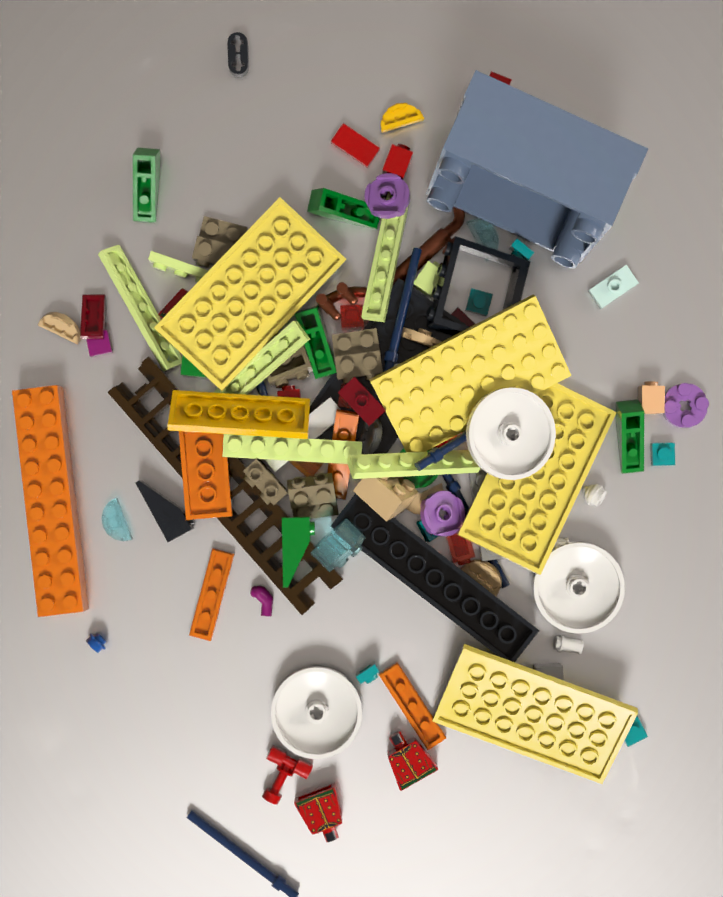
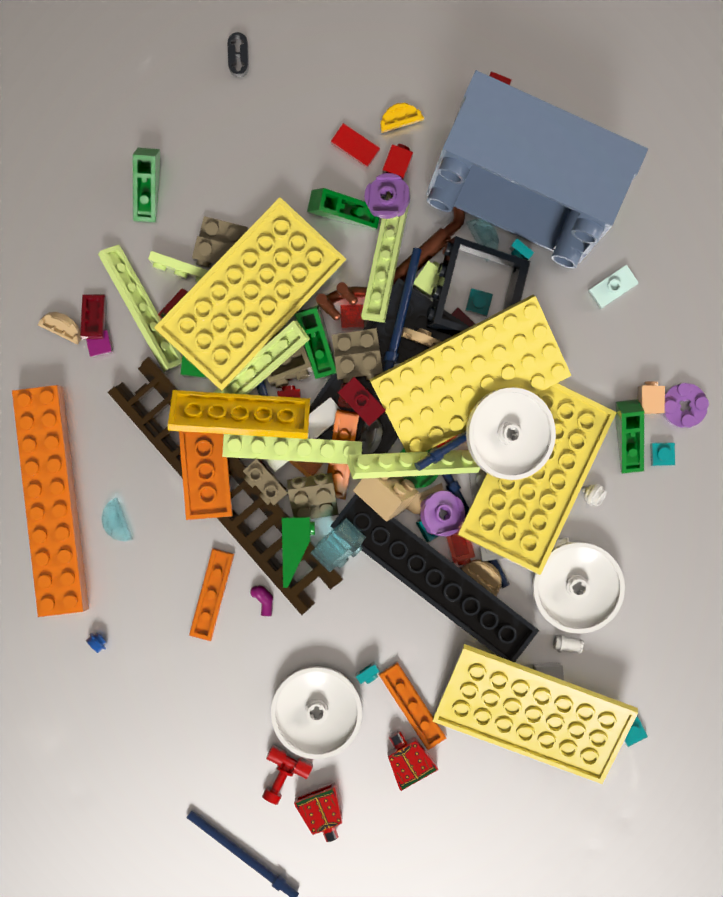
black slope [135,480,195,542] -> none

